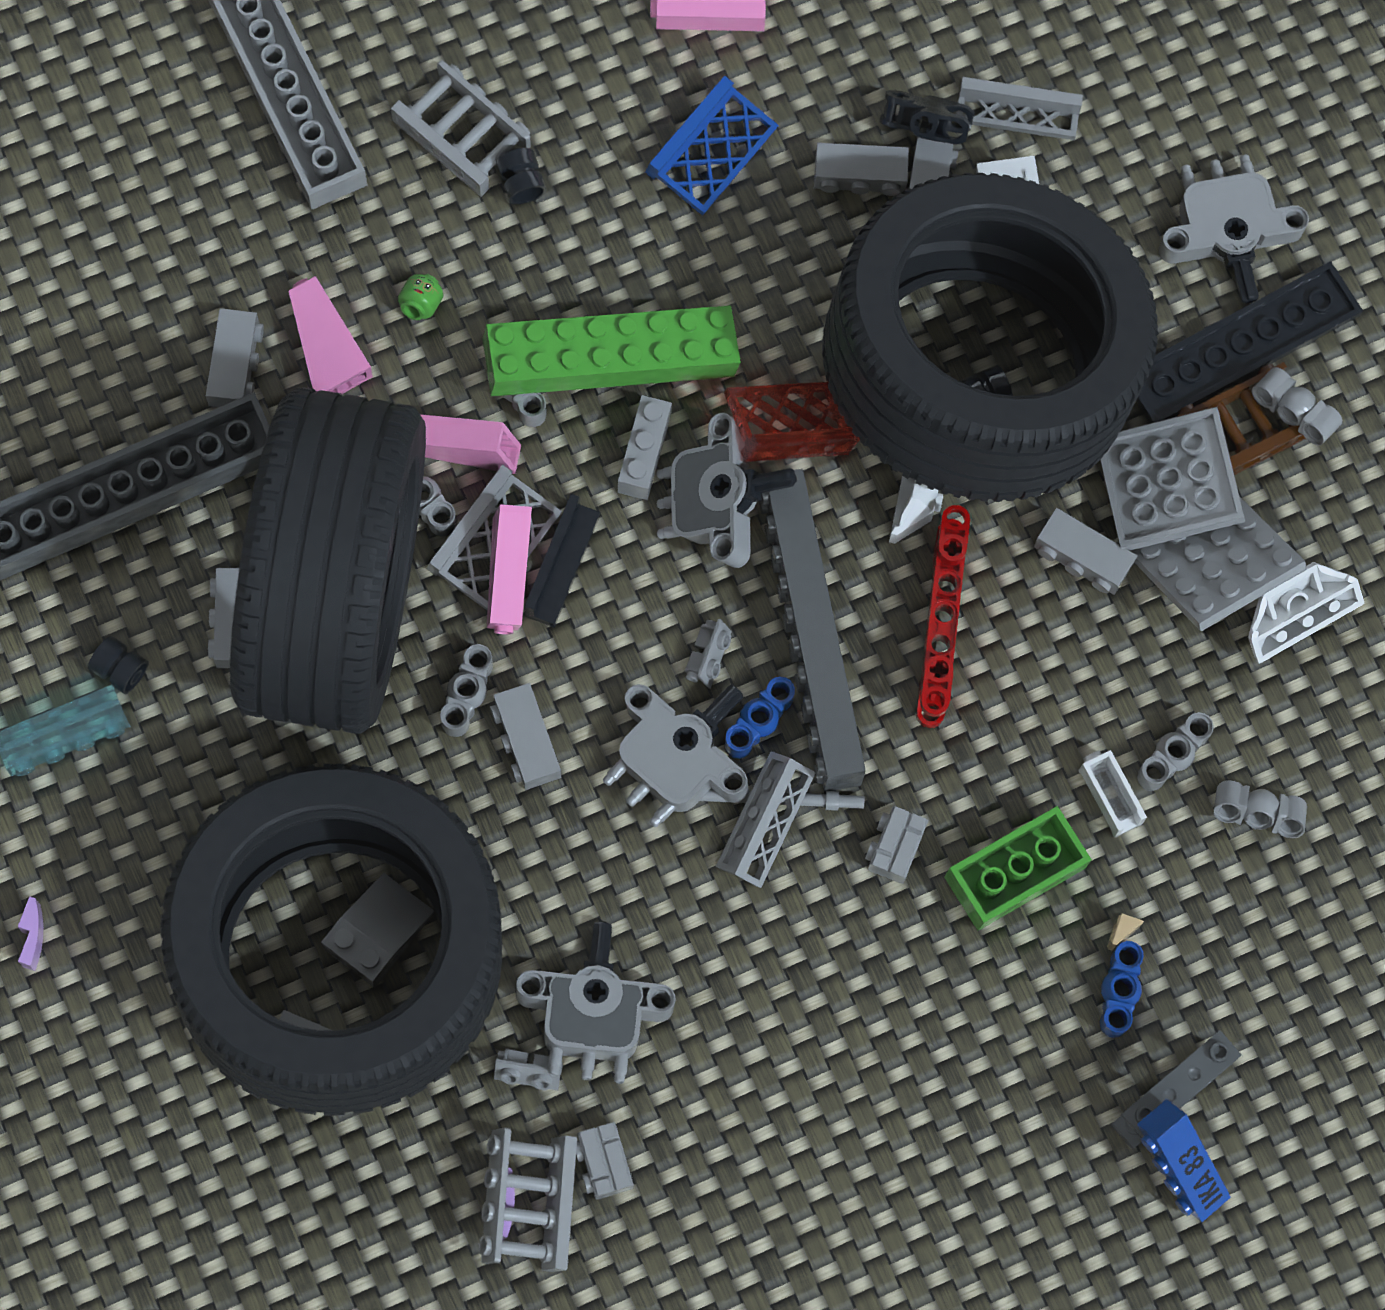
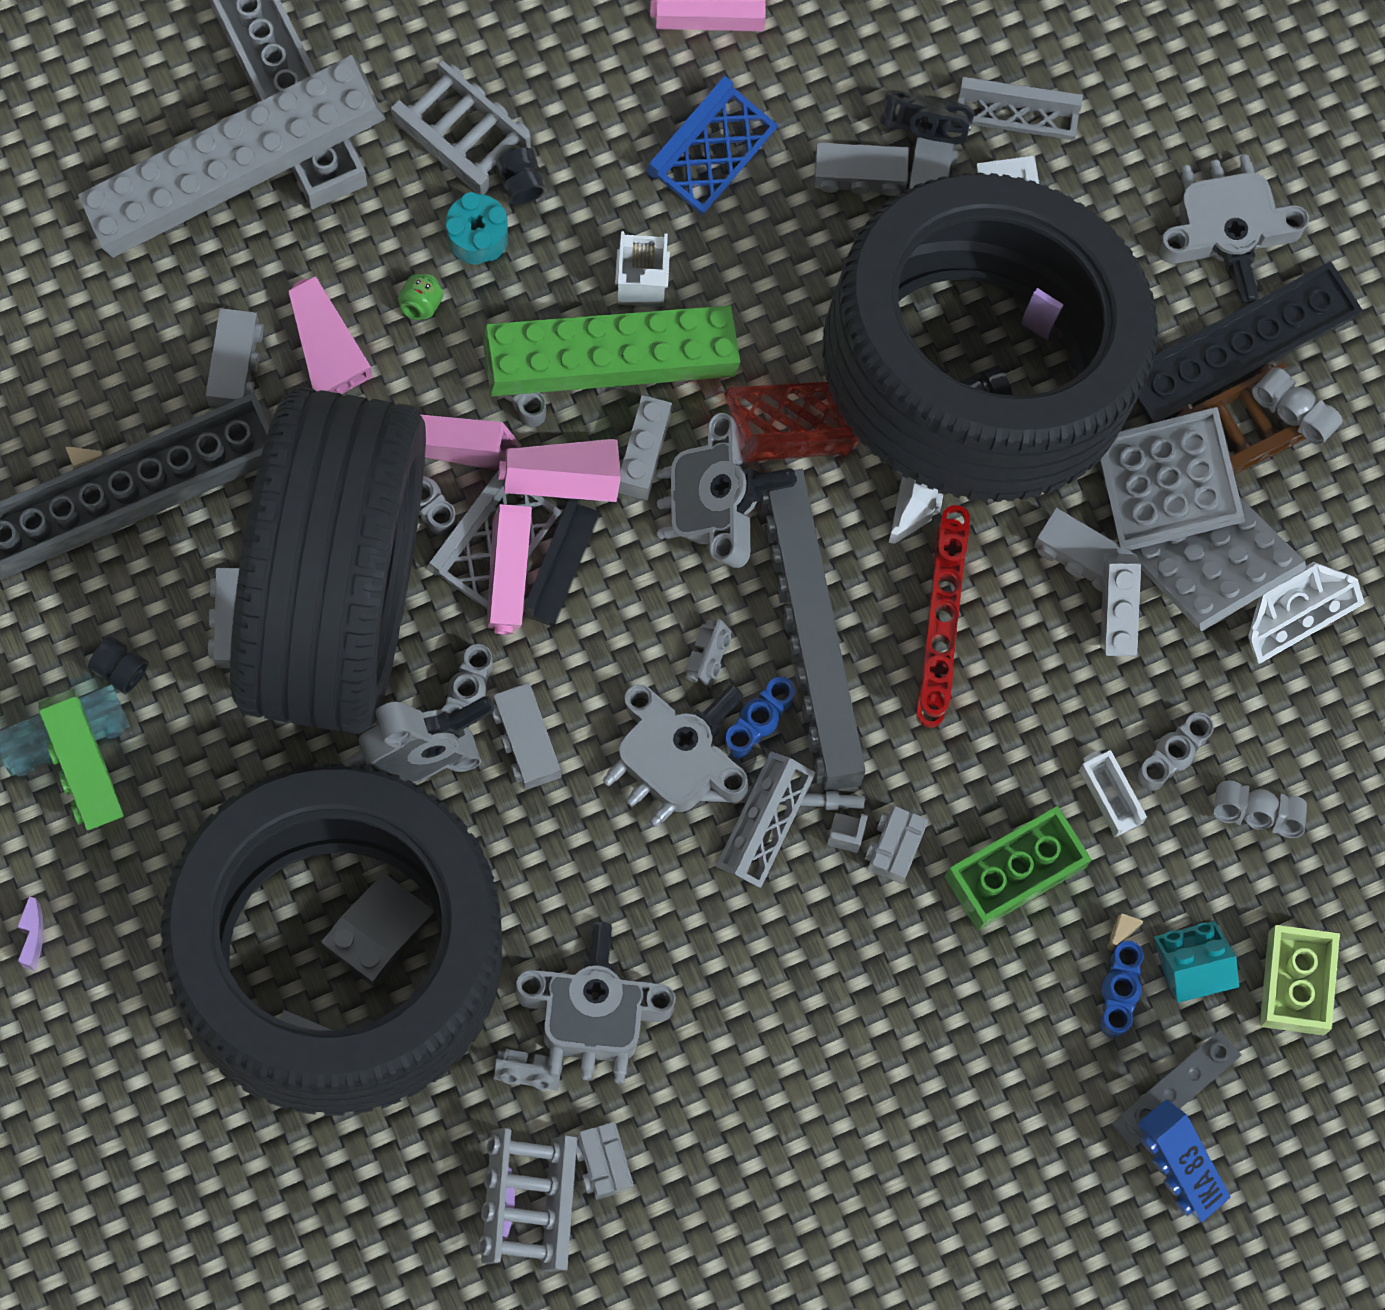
none -> bright green brick [38,688,124,831]
none -> tan slope [65,447,103,470]
none -> light grey brick [78,55,385,258]
none -> light grey piece [343,696,495,783]
none -> teal brick [446,192,508,265]
none -> bright pink slope [498,439,621,502]
none -> white piece [615,231,670,307]
none -> light grey panel [827,813,868,853]
none -> lavender slope [1021,288,1064,340]
none -> light grey brick [1100,554,1141,656]
none -> teal slope [1154,921,1239,1003]
none -> yellowish green brick [1260,925,1340,1036]

